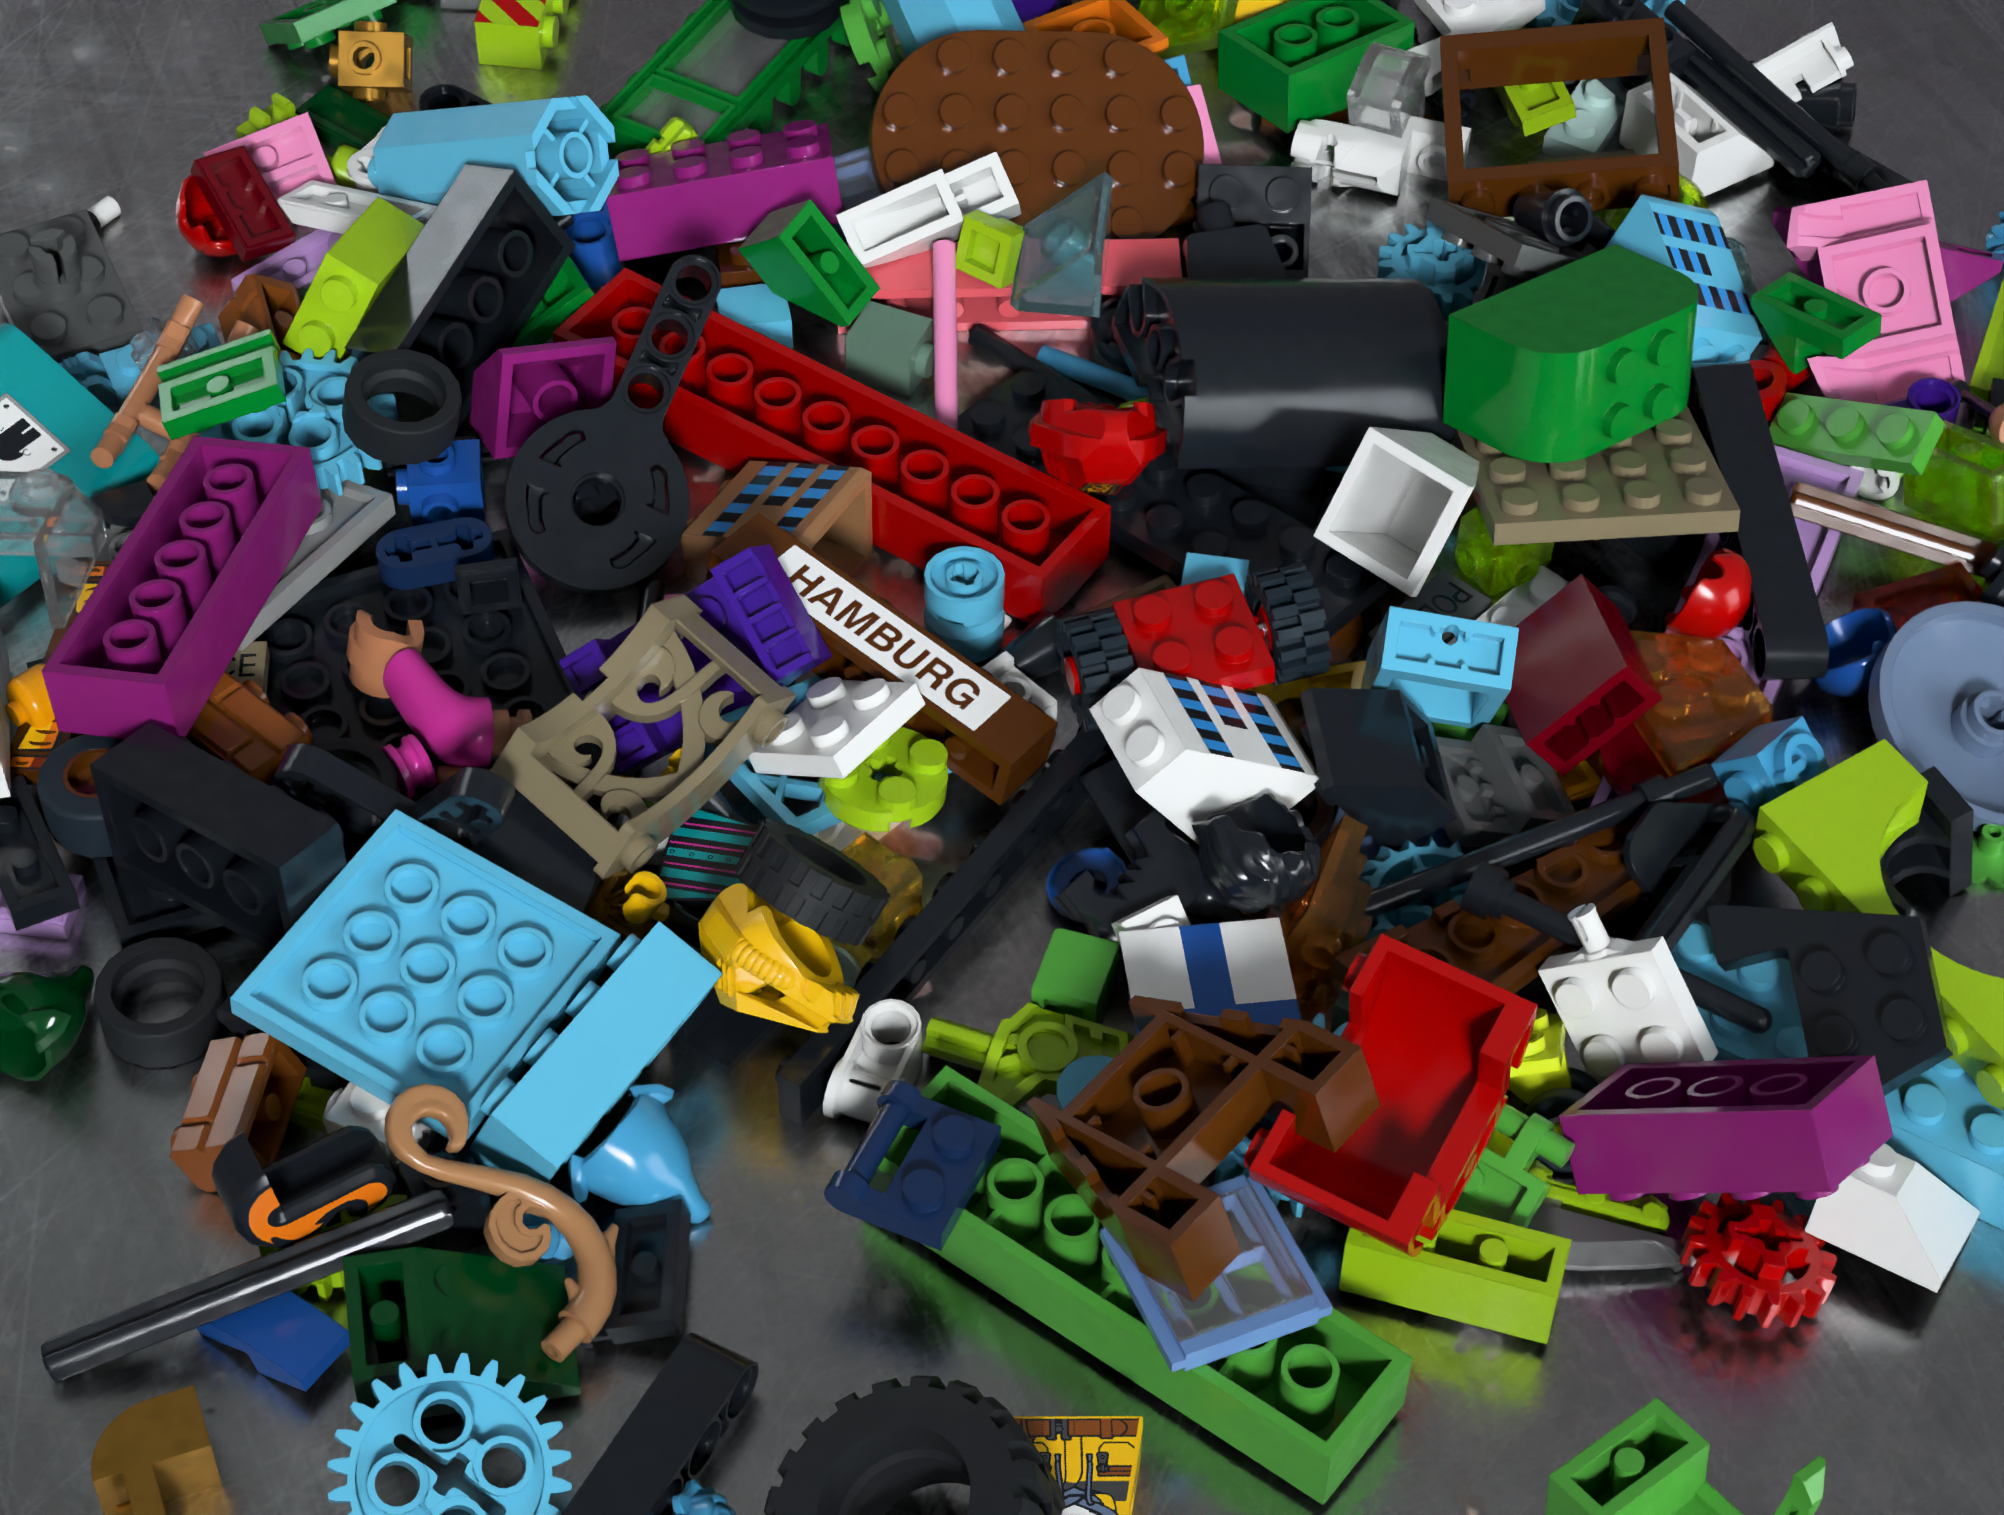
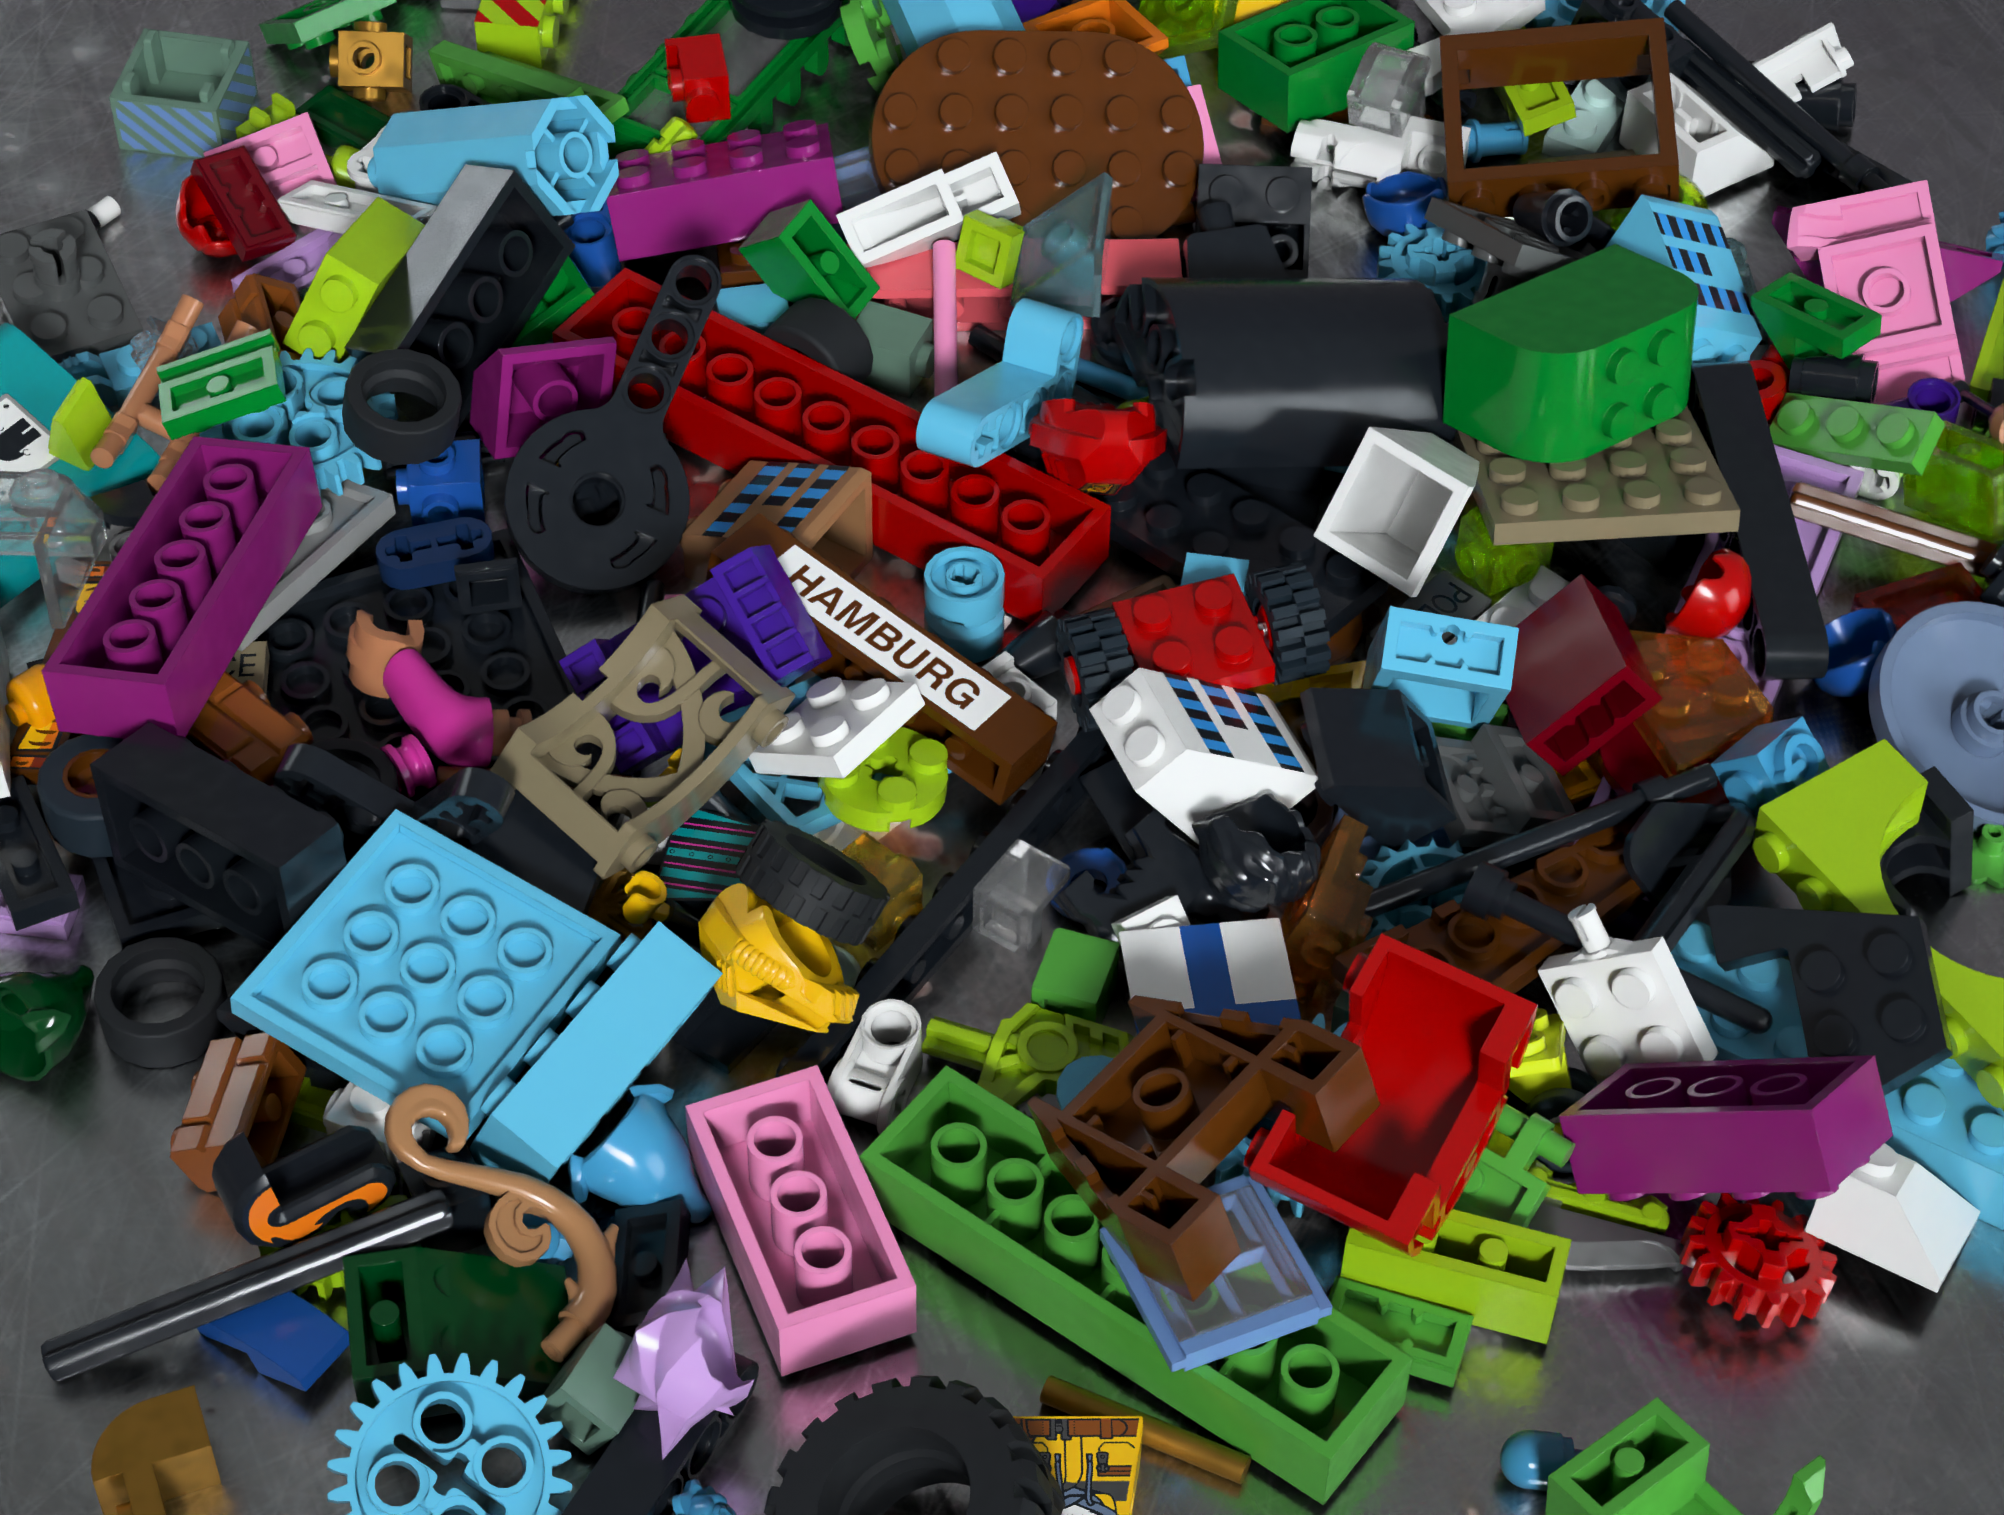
dark blue plate [824,1080,1001,1251] -> none
none -> lime slope [48,377,112,471]
none -> sand green container [109,28,258,159]
none -> bright green fence [428,40,630,123]
none -> sand green brick [537,1323,640,1456]
none -> lavender hair [613,1258,755,1460]
none -> red brick [664,33,731,123]
none -> bright pink brick [685,1065,917,1377]
none -> black tyre [763,297,873,383]
none -> medium azure beam [916,298,1084,468]
none -> clear panel [973,839,1070,959]
none -> pearl gold bar [1040,1375,1251,1484]
none -> bright green plate [1328,1276,1474,1388]
none -> blue hair [1362,171,1448,238]
none -> dark azure pin [1462,119,1529,163]
none -> dark azure cylinder [1500,1430,1583,1491]
none -> black cone [1789,353,1879,404]

